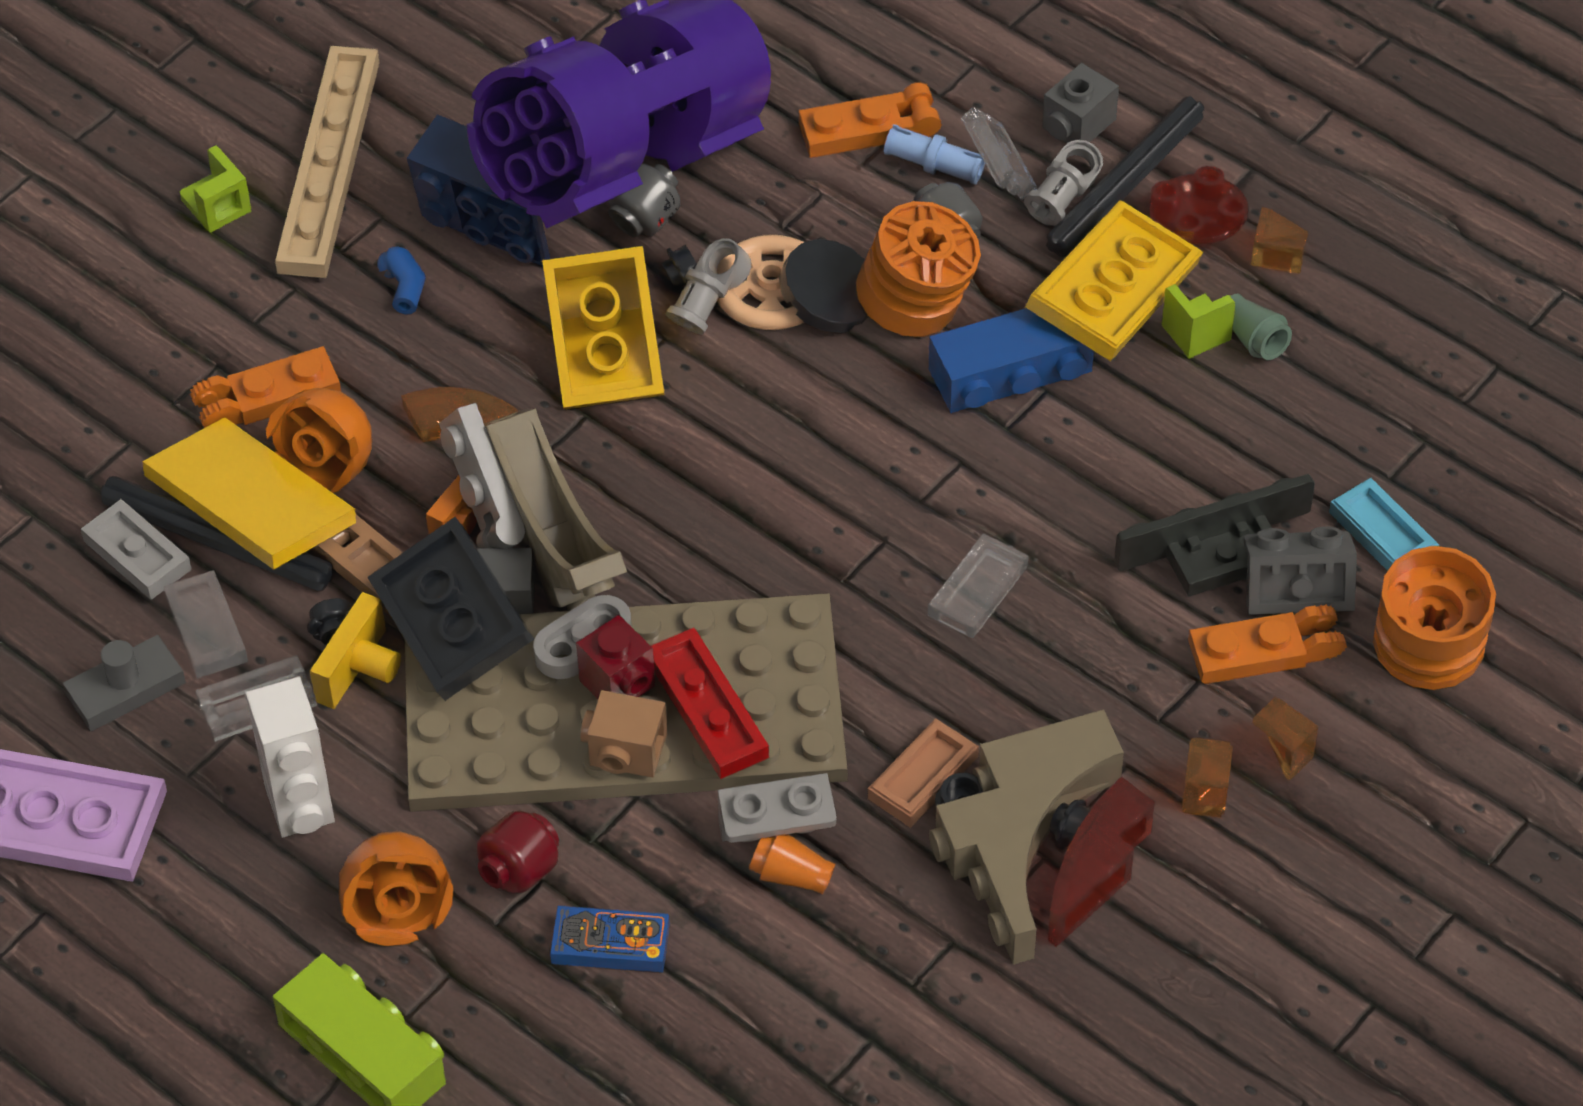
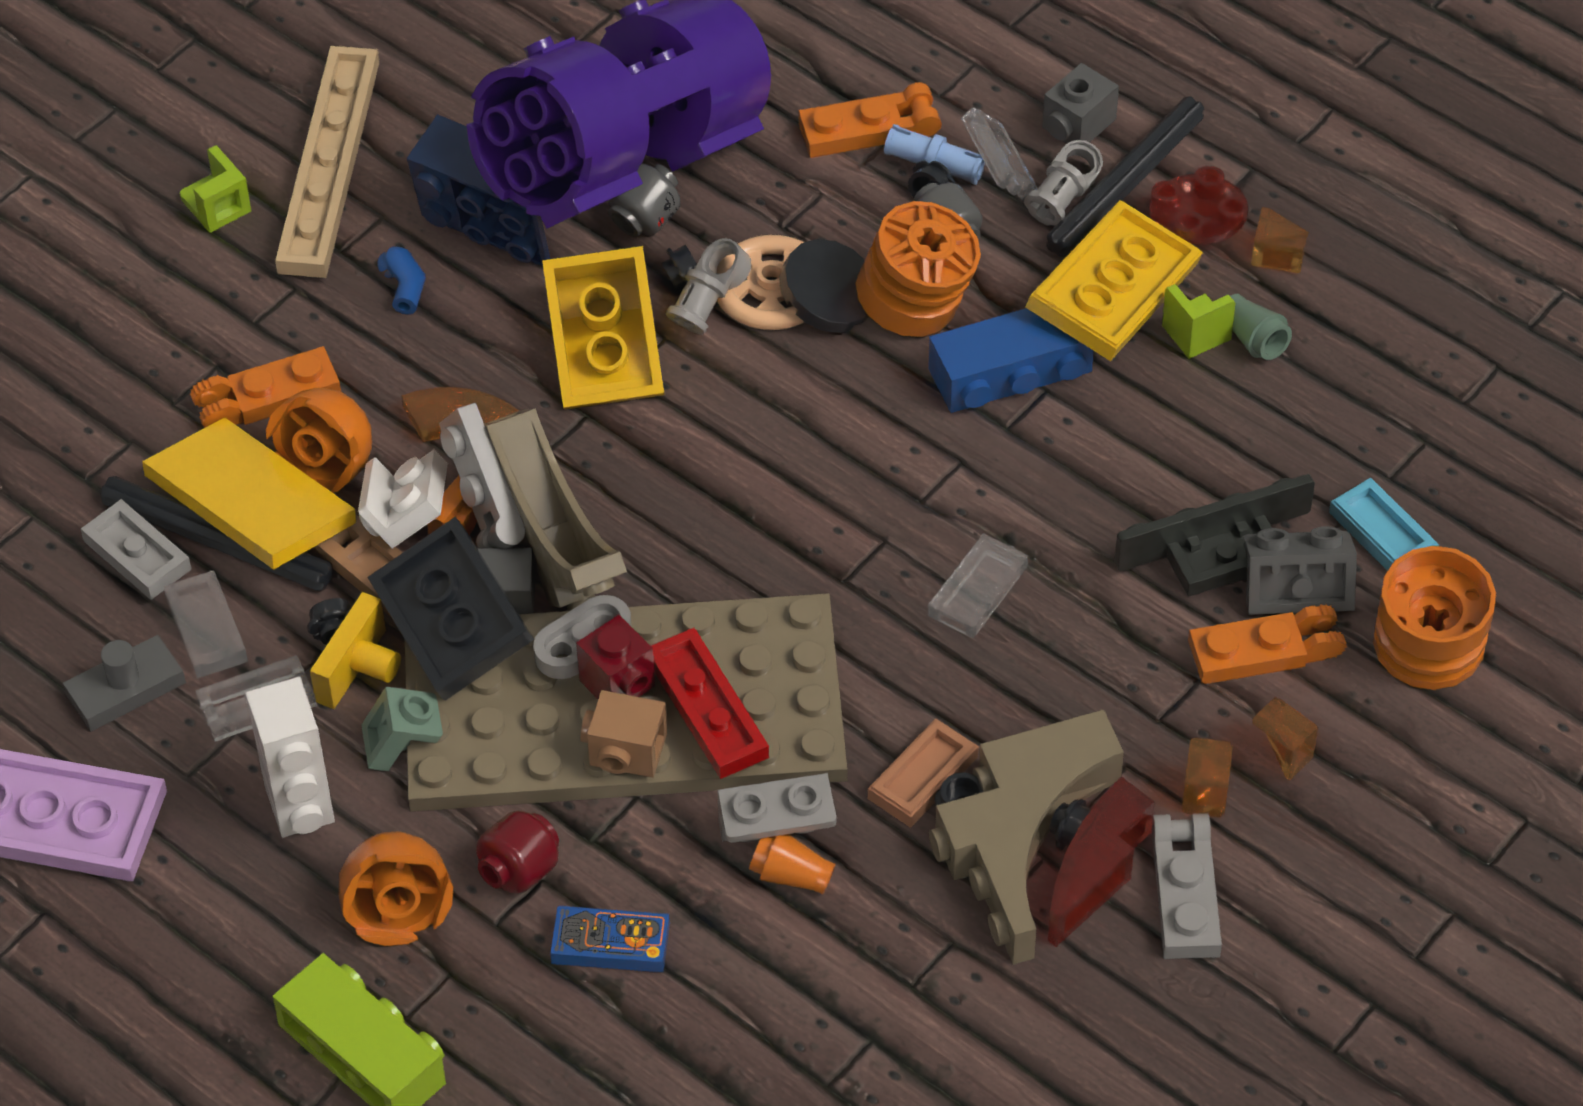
none -> white bracket [358,449,448,549]
none -> sand green bracket [361,687,443,771]
none -> black plate [908,160,955,198]
none -> light grey plate [1152,813,1222,959]

